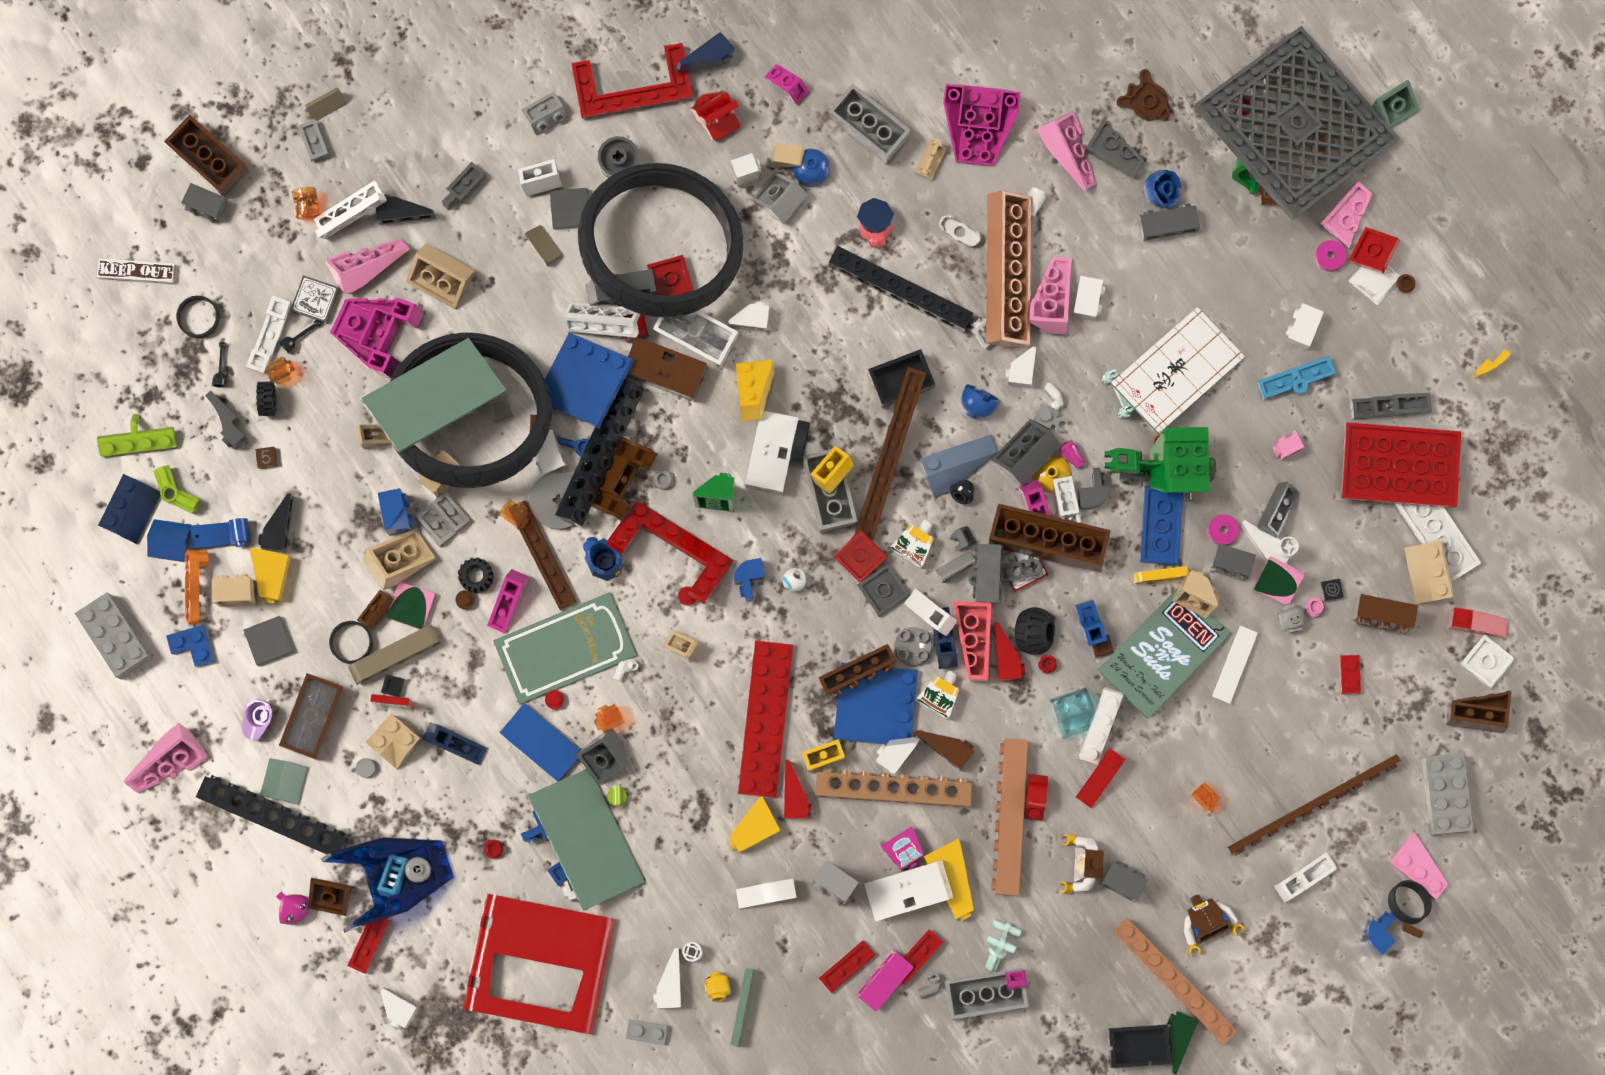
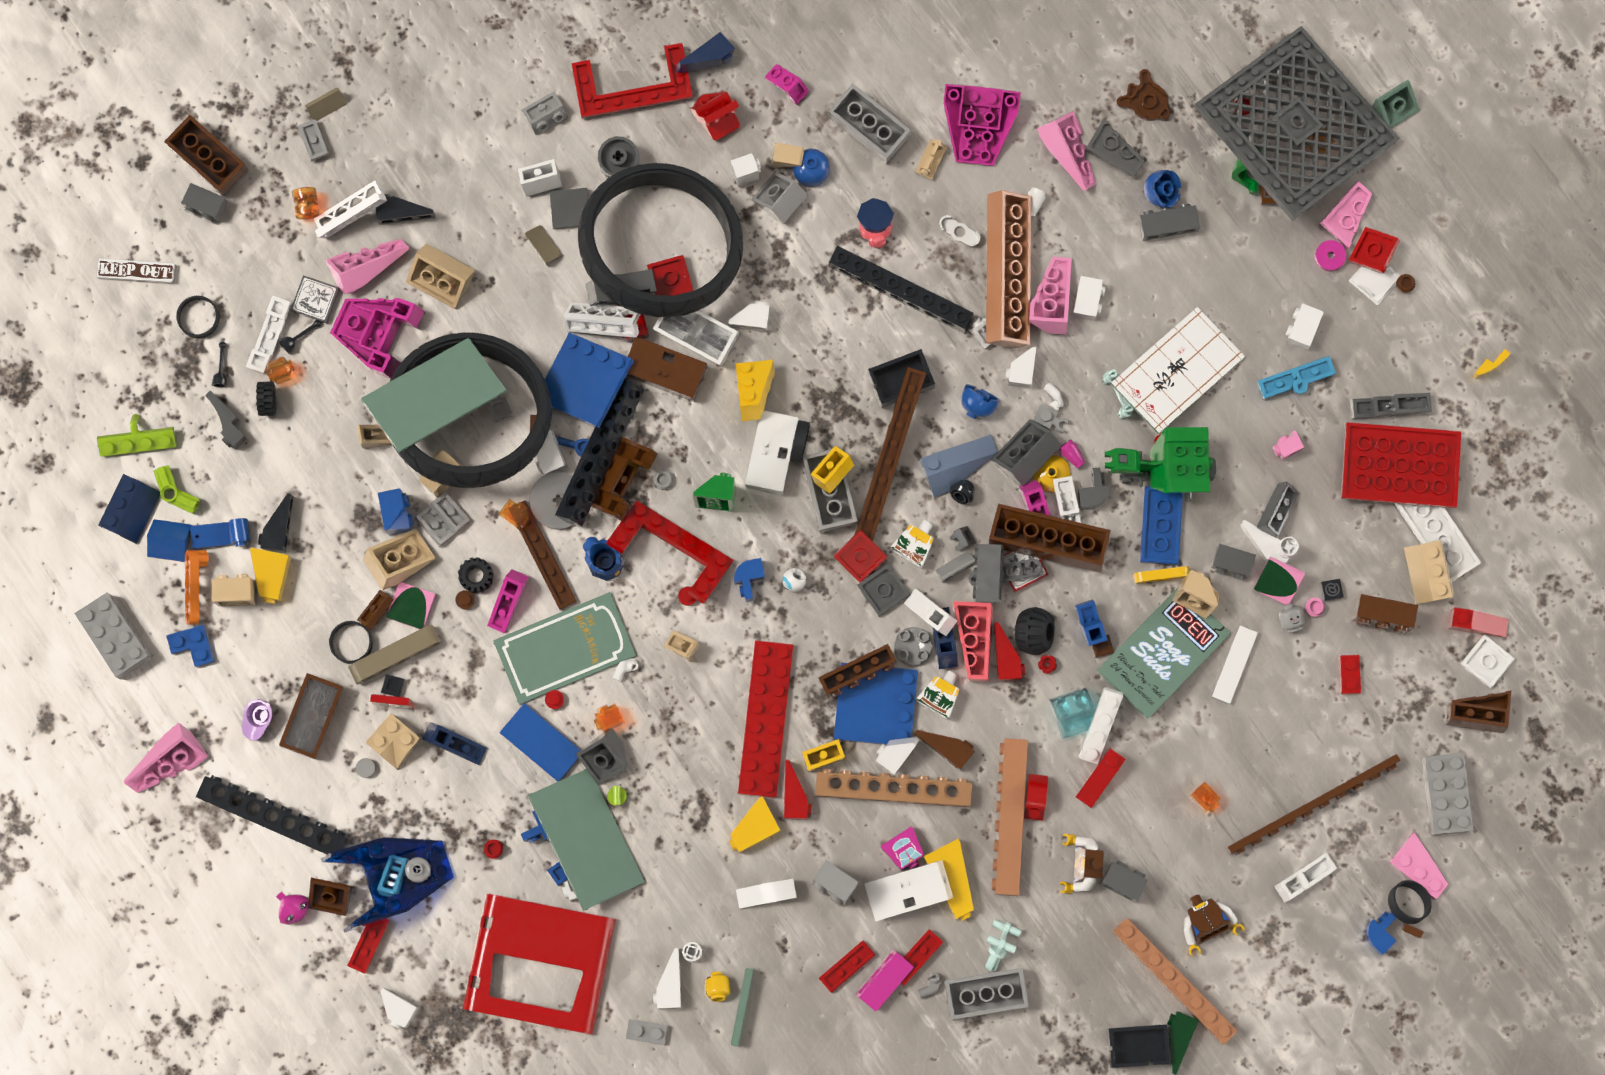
dark grey tile [243,616,293,666] -> none
reddish brown tile [255,446,277,469] -> none
sand green slope [260,758,307,805] -> none
dark grey plate [441,161,486,210] -> none
dark pink slope [1005,970,1028,990] -> none
dark pink piece [1208,514,1239,545] -> none

